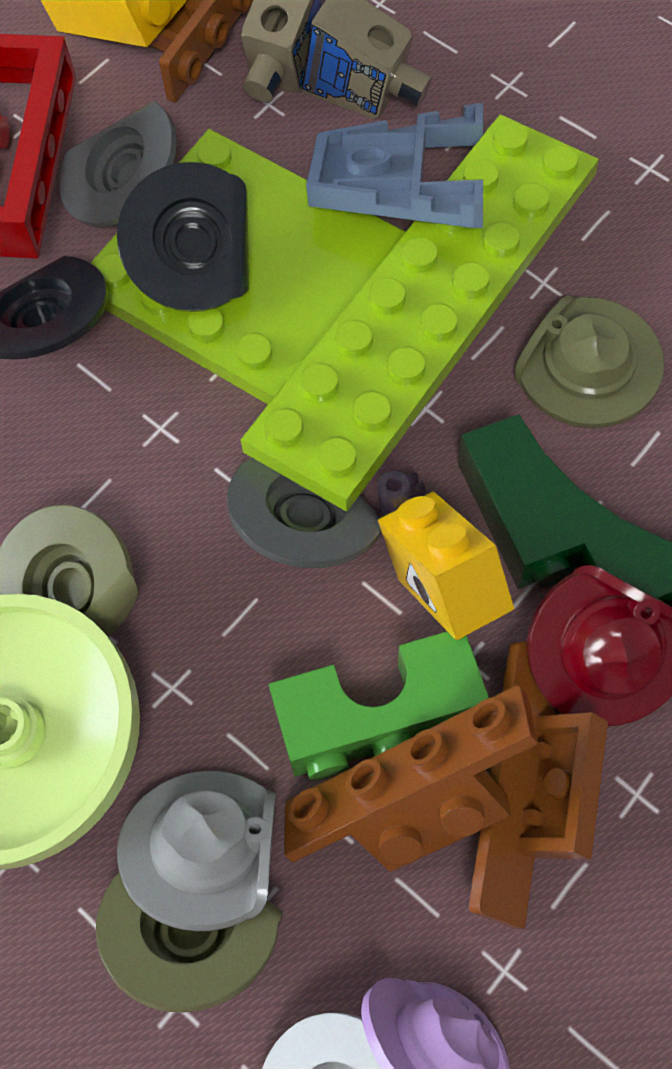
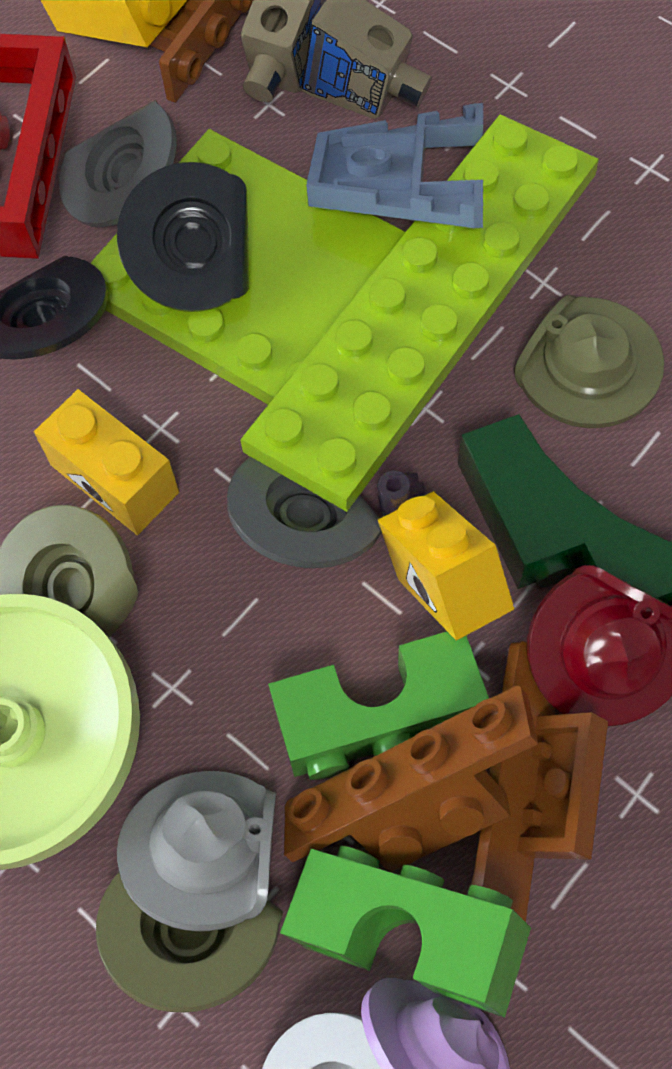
none -> yellow brick [33,389,179,536]
none -> bright green arch [280,846,531,1018]

